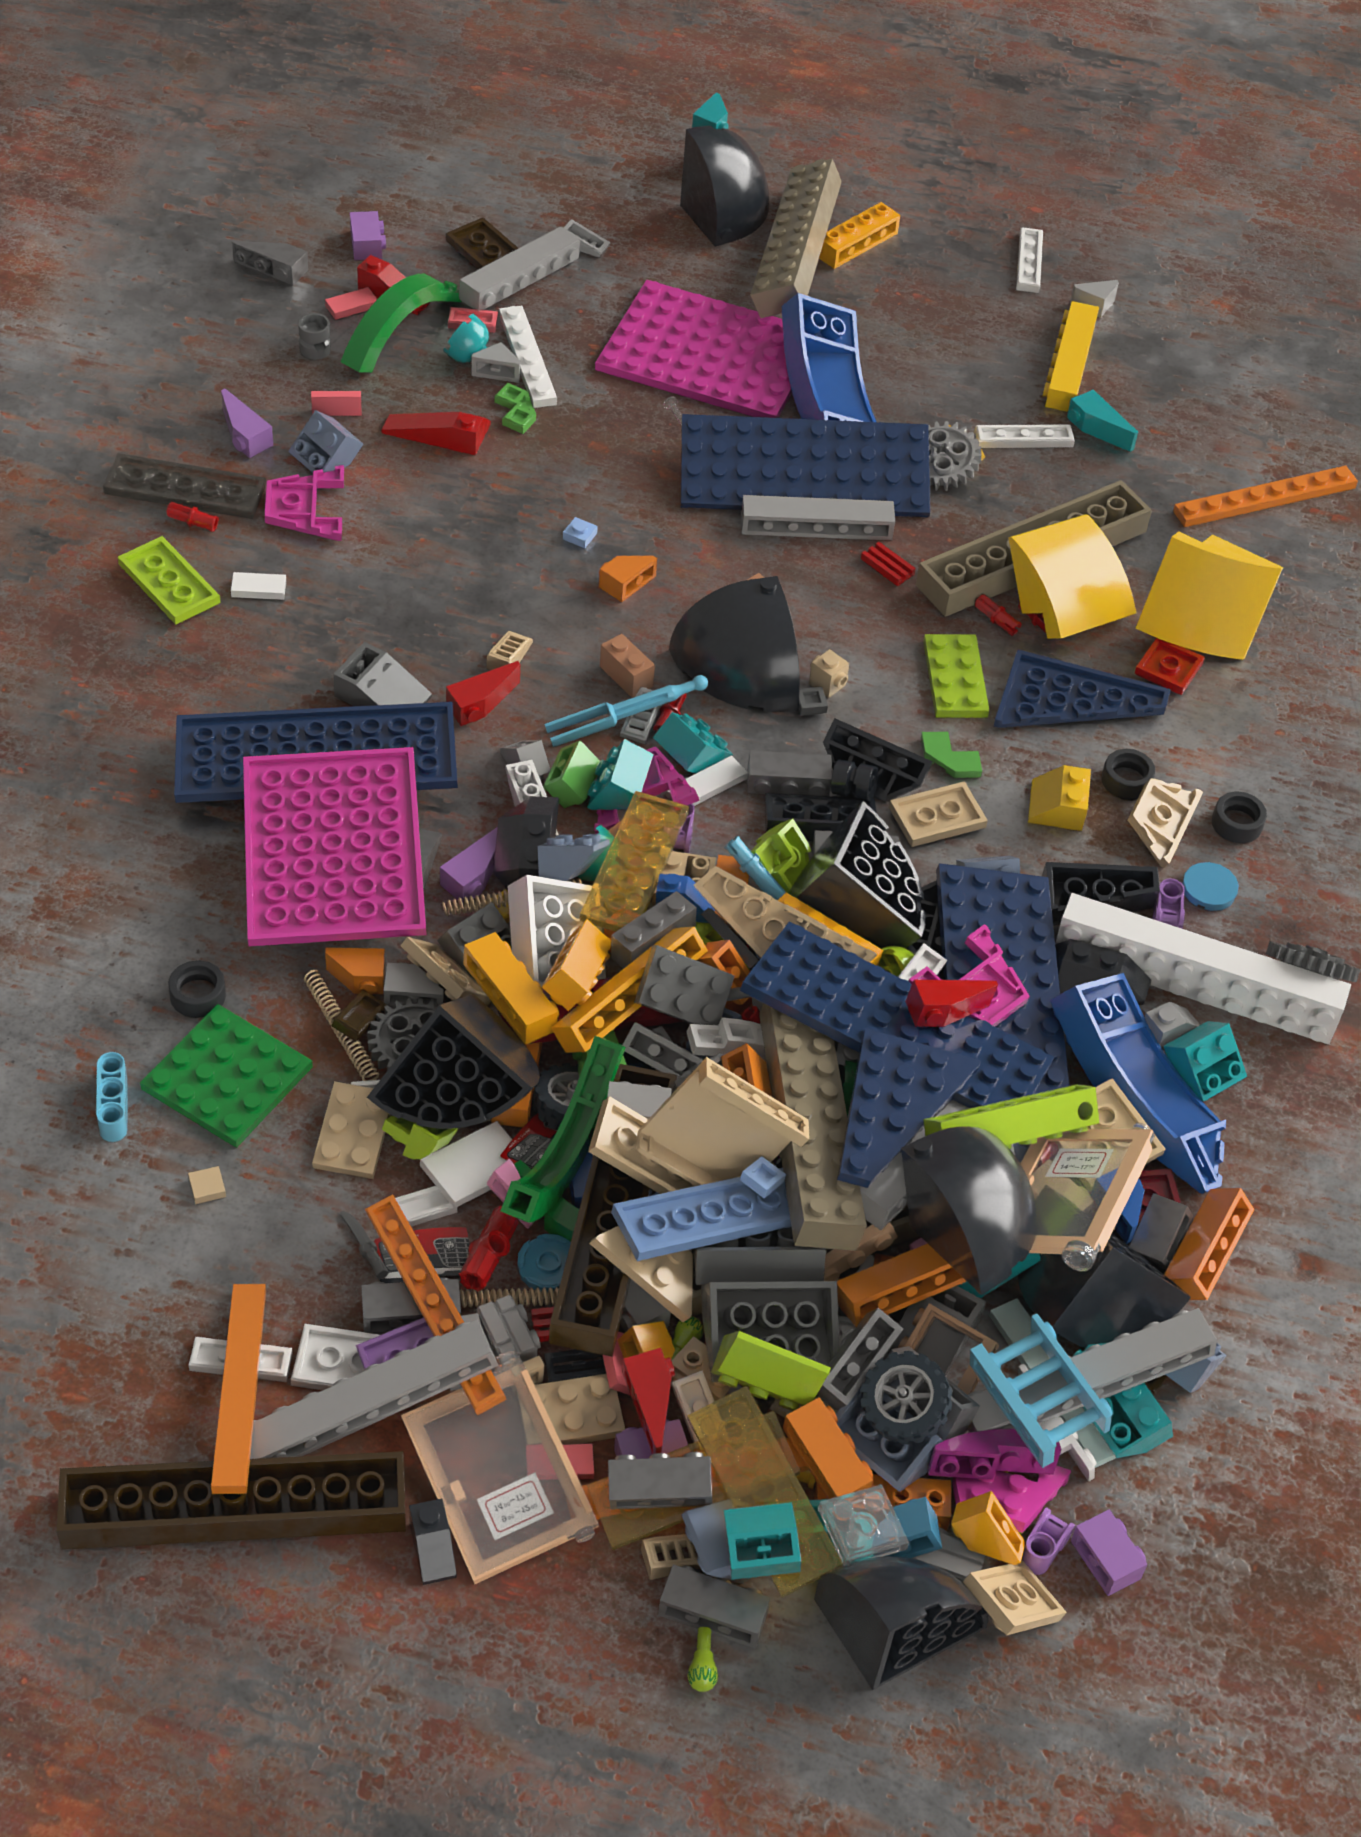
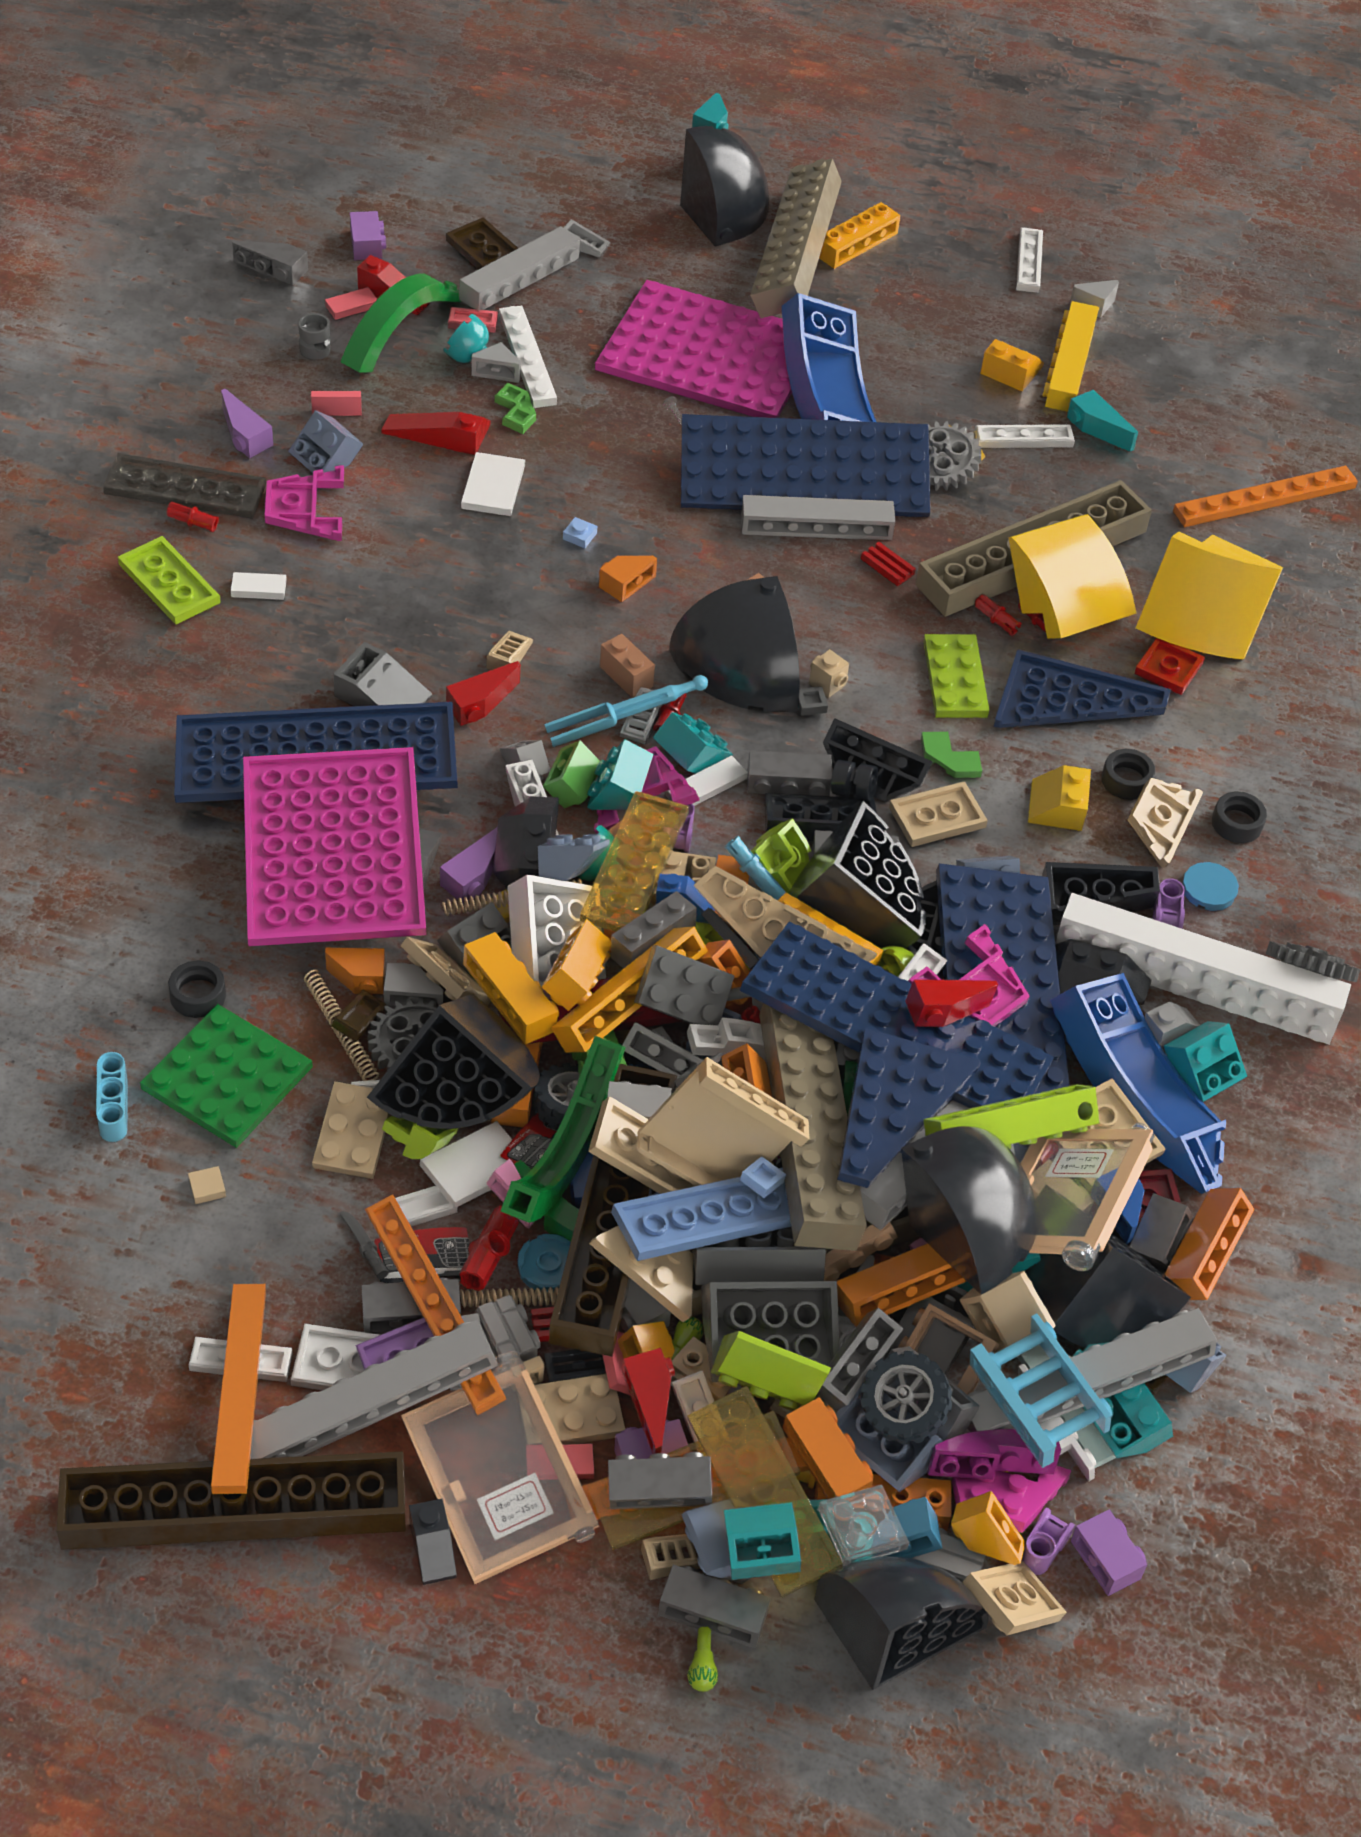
none -> white tile [461,452,525,516]
none -> tan slope [960,1271,1056,1353]
none -> light orange slope [980,339,1044,392]

